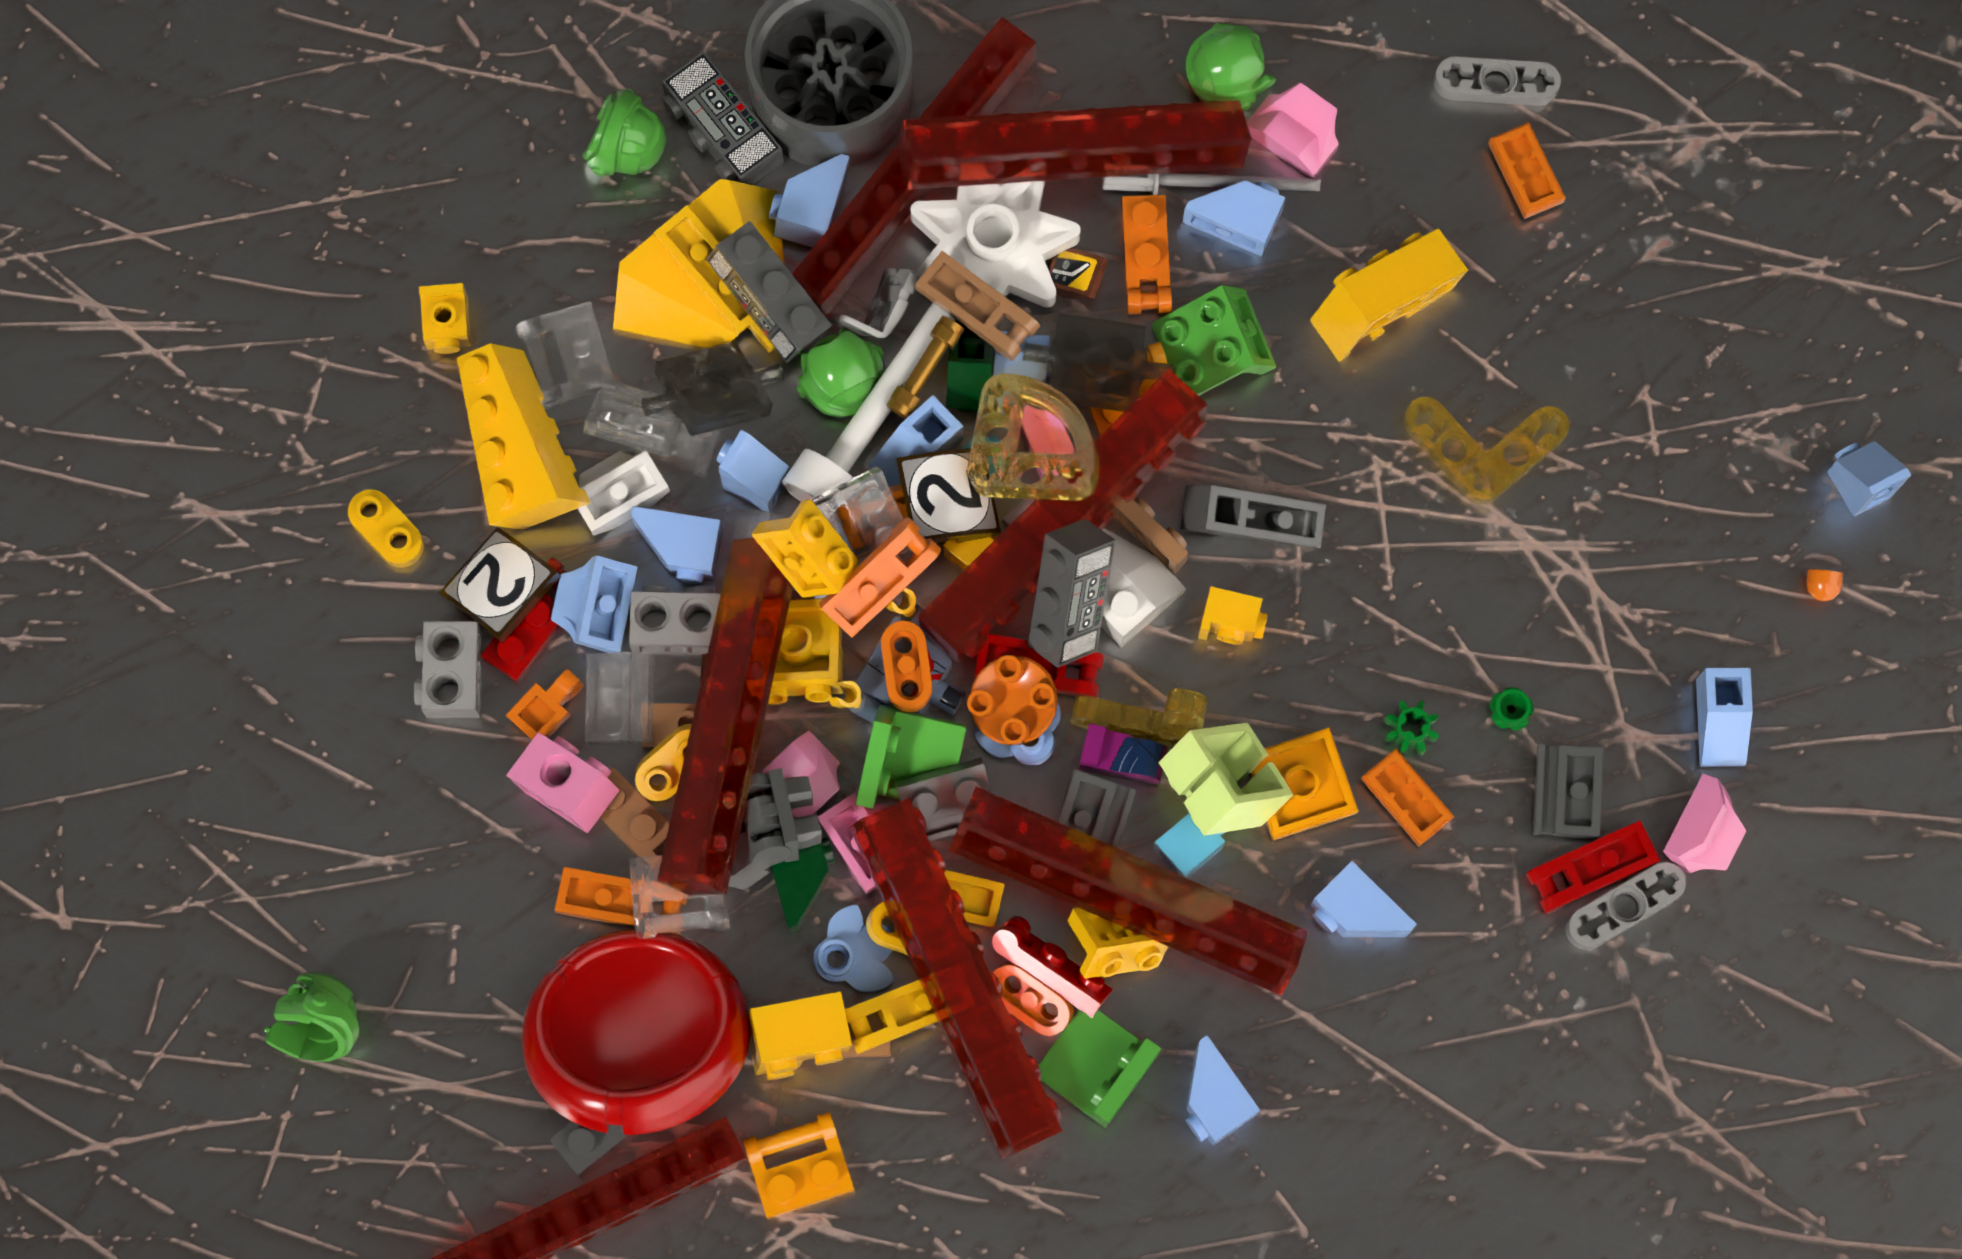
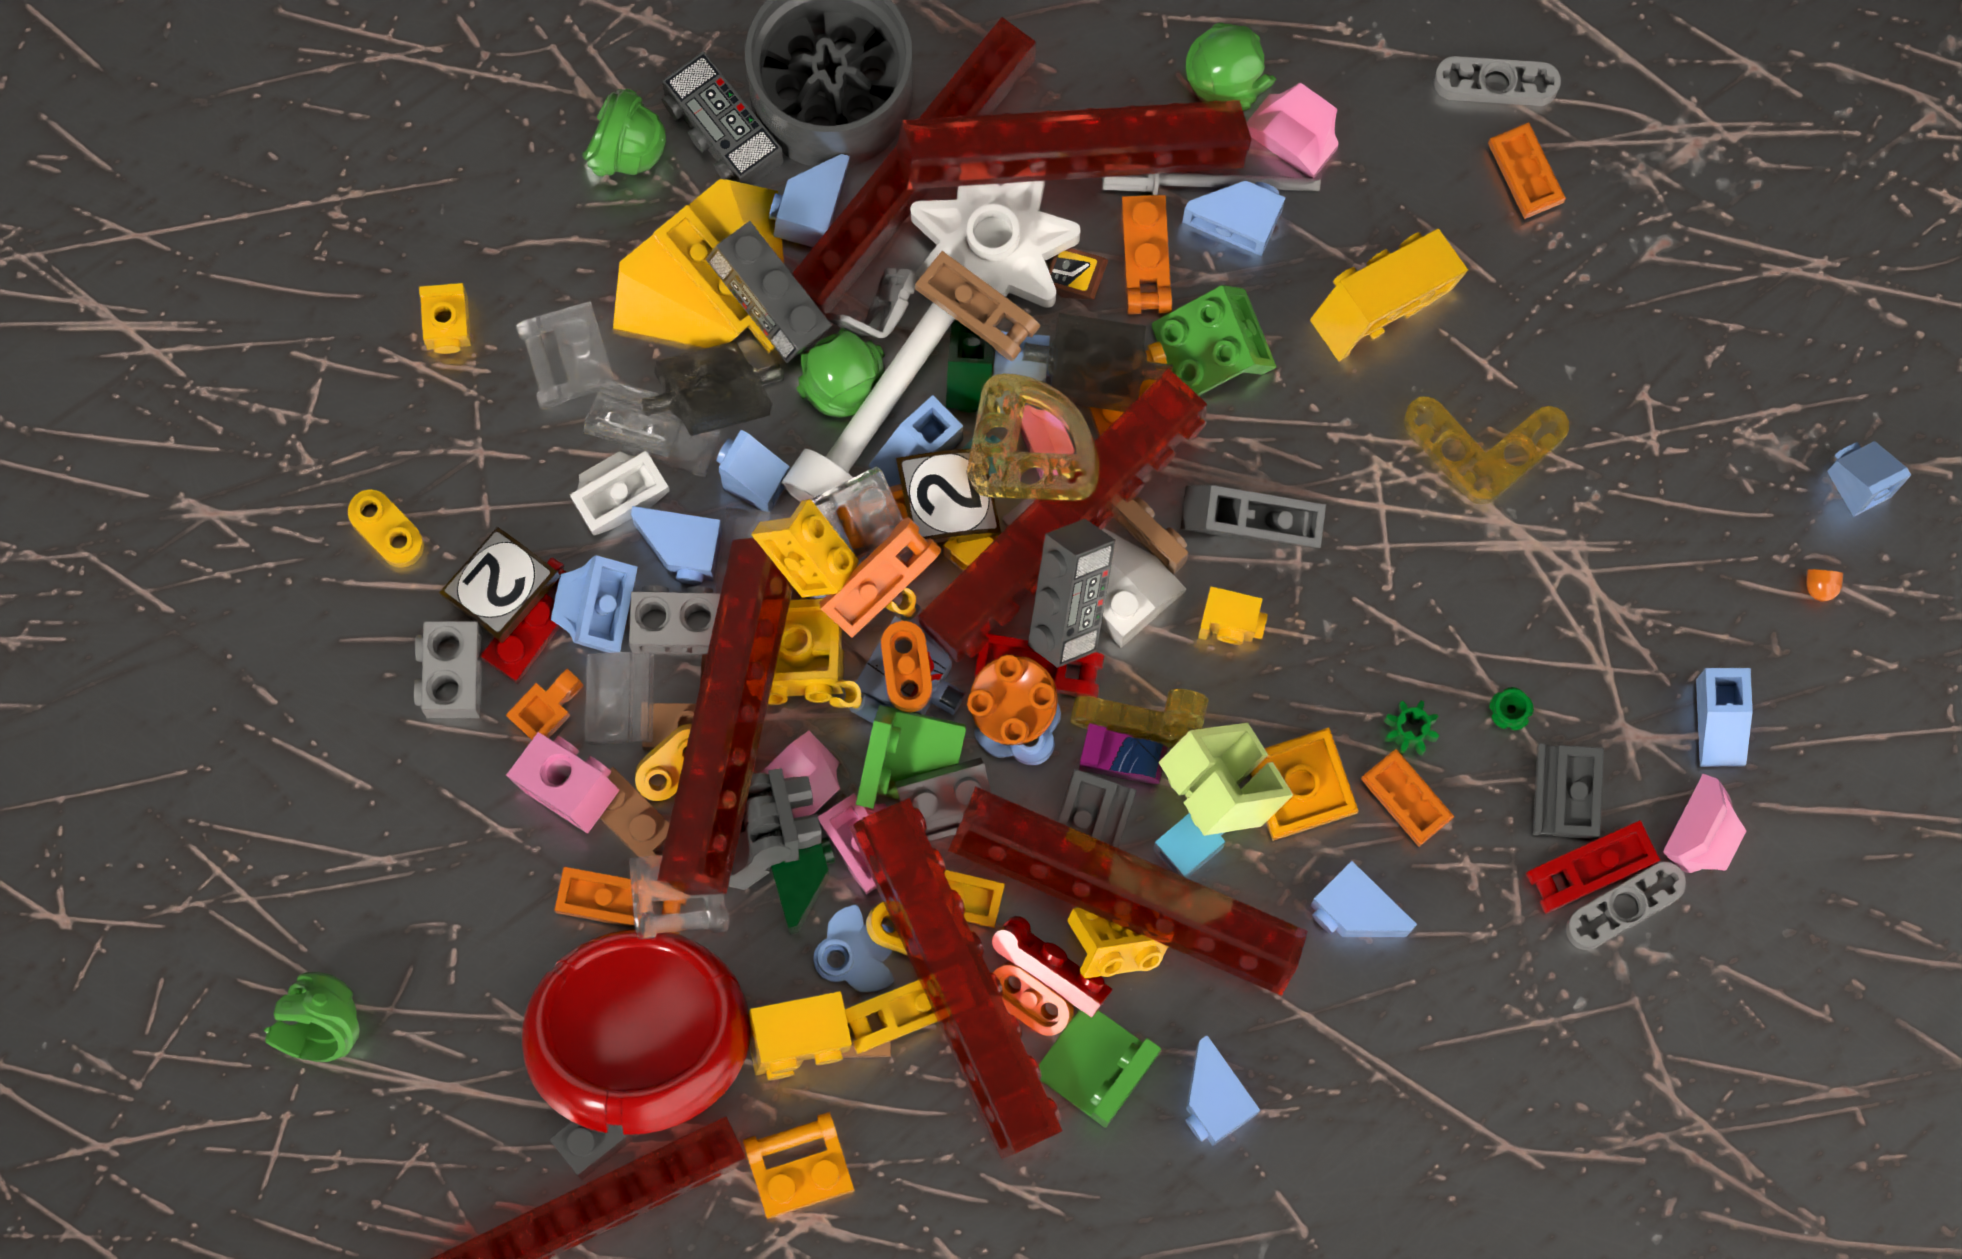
yellow wedge [457,343,591,530] -> none
pearl gold bar [886,316,964,419] -> none

